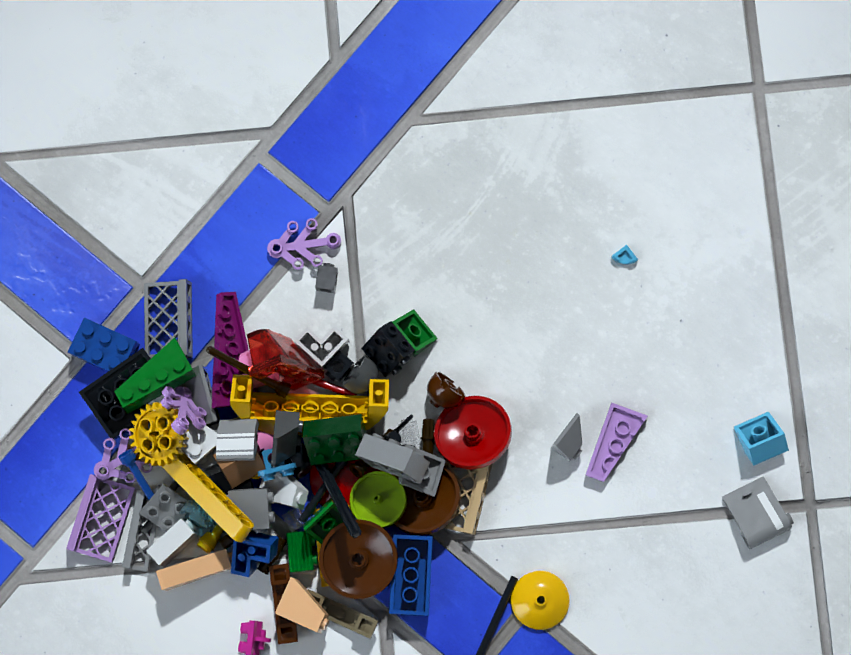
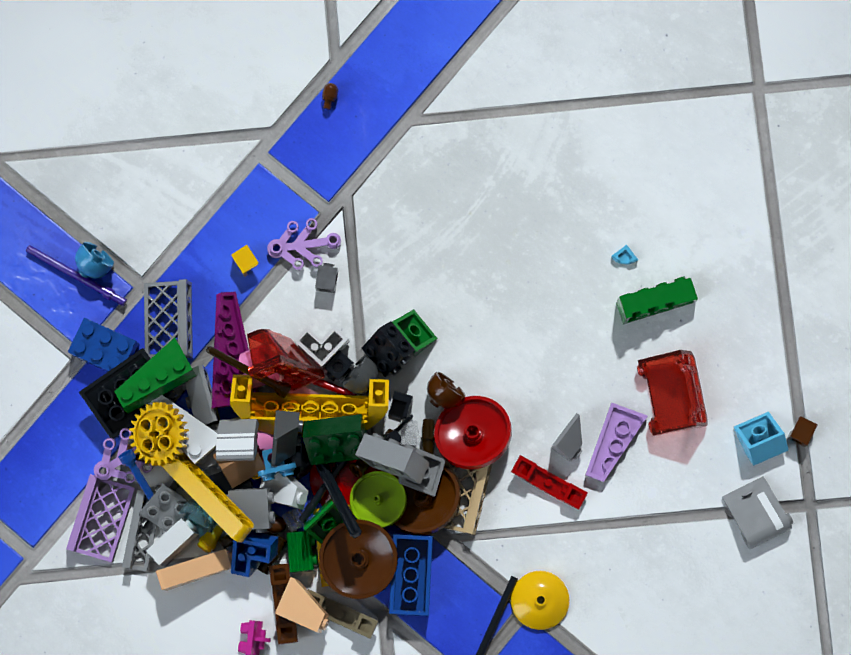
lavender plant [161,386,207,435] -> none
none -> dark purple bar [26,245,127,306]
none -> dark azure cylinder [75,242,114,278]
none -> yellow panel [231,245,259,276]
none -> reddish brown cylinder [263,517,286,534]
none -> reddish brown cylinder [322,83,338,110]
none -> black panel [388,391,413,420]
none -> red slope [511,455,588,510]
none -> green wedge [616,276,698,324]
none -> clear red windscreen [637,350,708,436]
none -> reddish brown panel [787,416,818,447]

